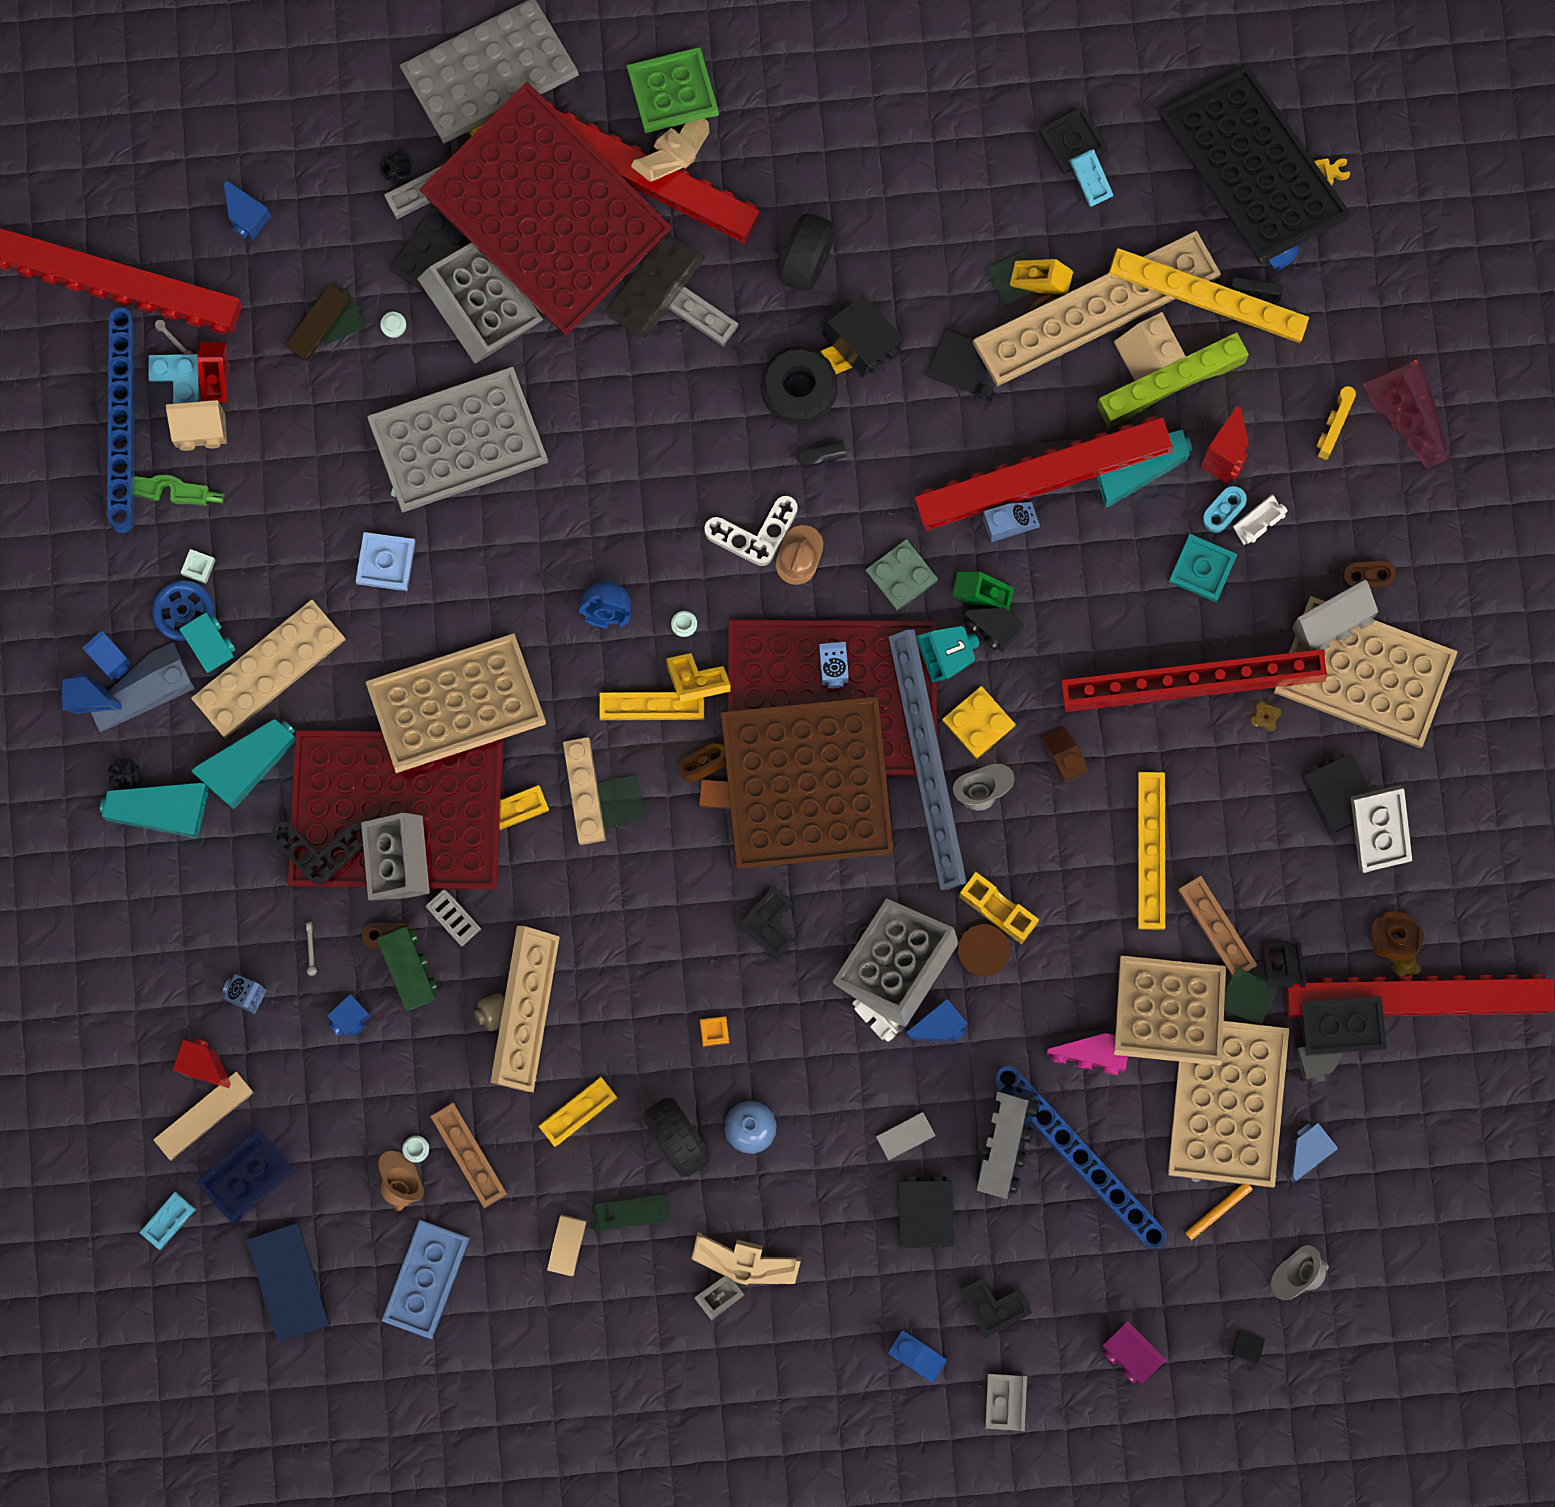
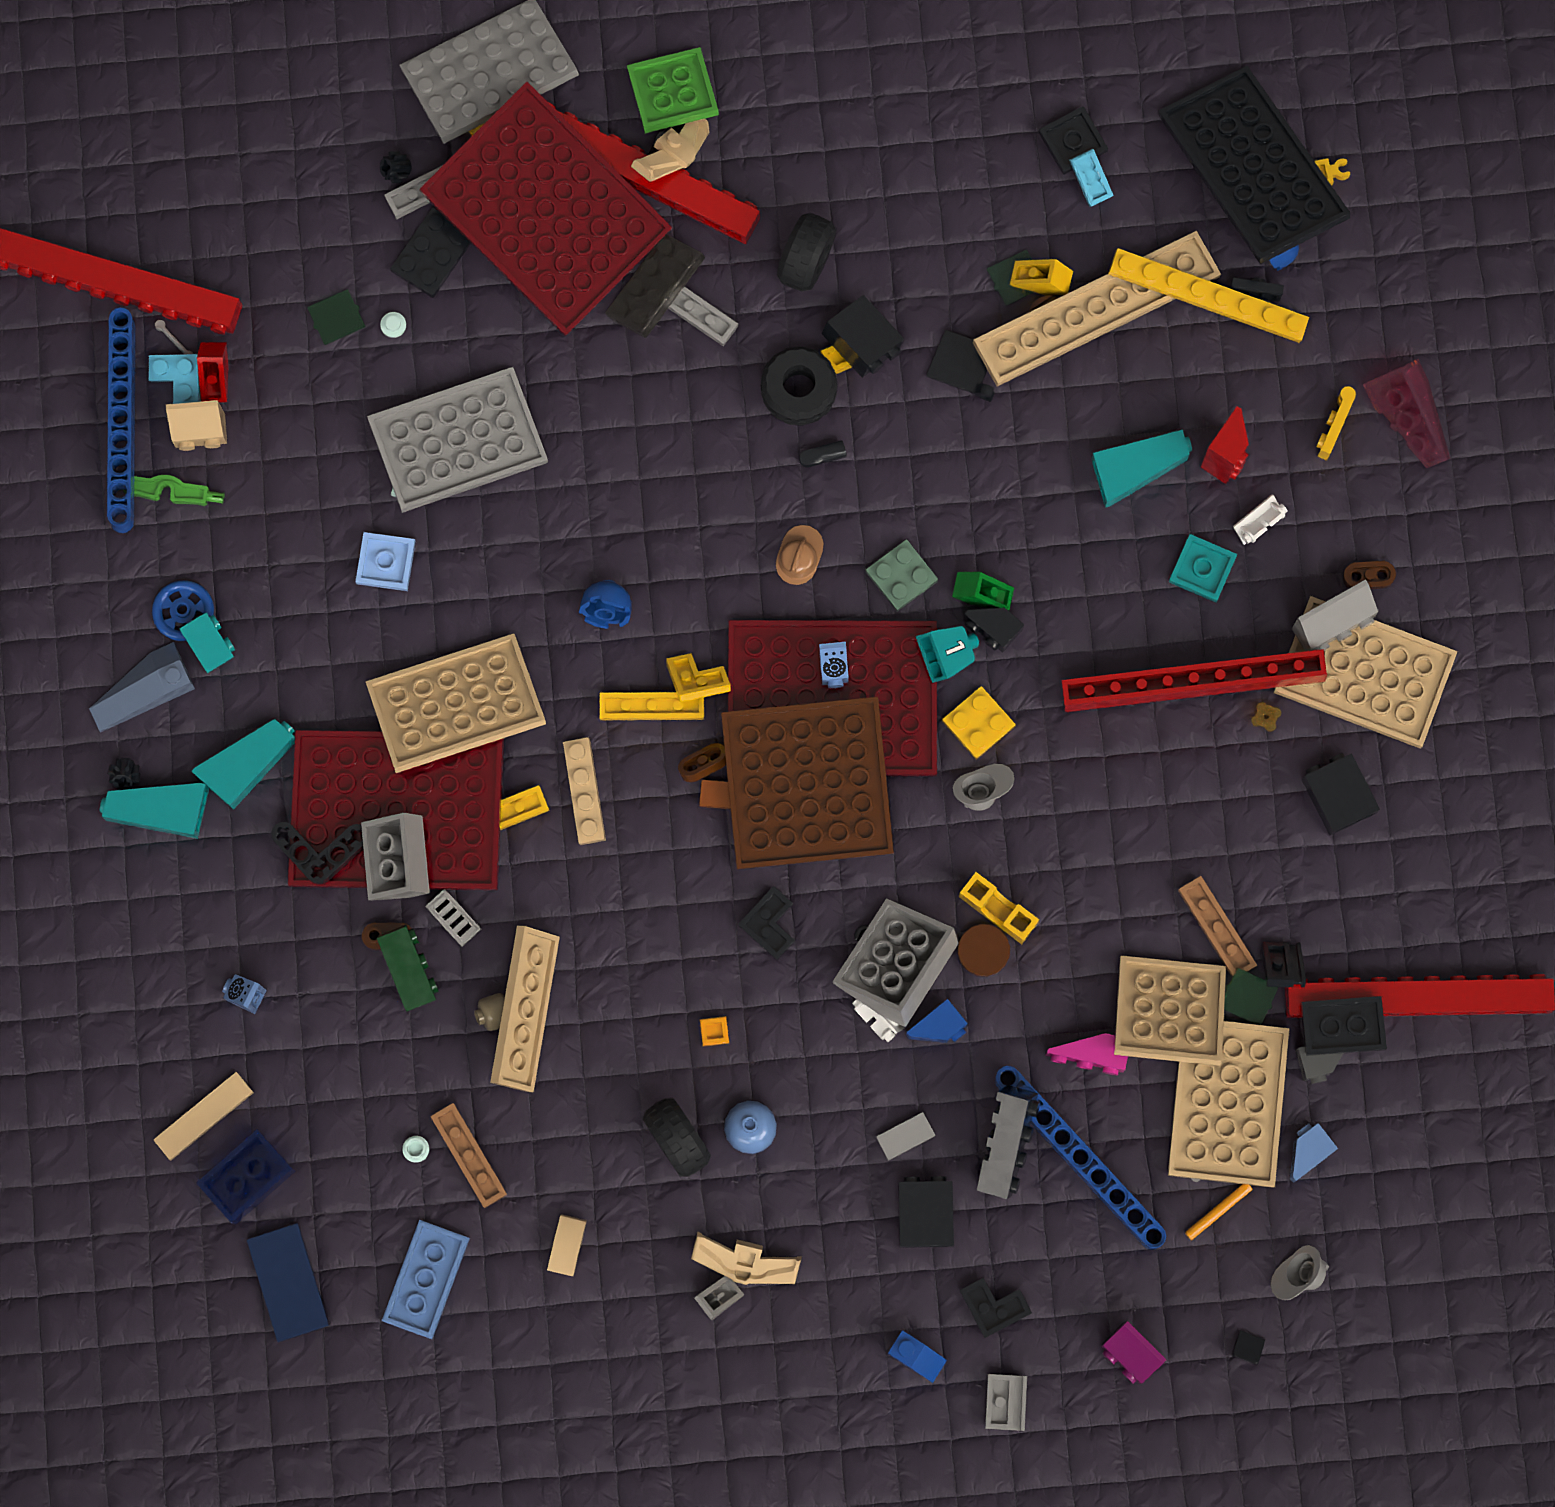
blue slope [62,674,121,714] -> none
blue slope [82,631,131,680] -> none
medium azure plate [139,1192,196,1250] -> none
red slope [173,1038,231,1089] -> none
light aqua plate [181,549,215,584] -> none
tan plate [191,600,346,739] -> none
blue slope [224,181,271,240] -> none
dark brown tile [285,284,352,362] -> none
light grey hinge [306,921,317,976] -> none
blue brick [327,994,371,1038] -> none
medium nougat piece [378,1151,424,1211] -> none
light grey slope [418,243,543,364] -> none
yellow tile [539,1077,617,1147] -> none
clear green plate [592,1194,669,1232] -> none
clear green piece [597,775,646,829] -> none
light aqua plate [671,611,697,637] -> none
white beam [704,496,797,566] -> none
sand blue plate [889,630,967,890] -> none
red brick [915,416,1174,531] -> none
medium blue slope [983,502,1040,542] -> none
reddish brown slope [1040,727,1089,785] -> none
lime arch [1097,333,1249,429] -> none
tan slope [1114,312,1186,381] -> none
yellow plate [1138,772,1165,930] -> none
medium azure plate [1203,486,1247,533] -> none
plate [1351,785,1412,873] -> none
reddish brown plate [1370,911,1424,961] -> none
clear yellow plate [1391,955,1421,977] -> none

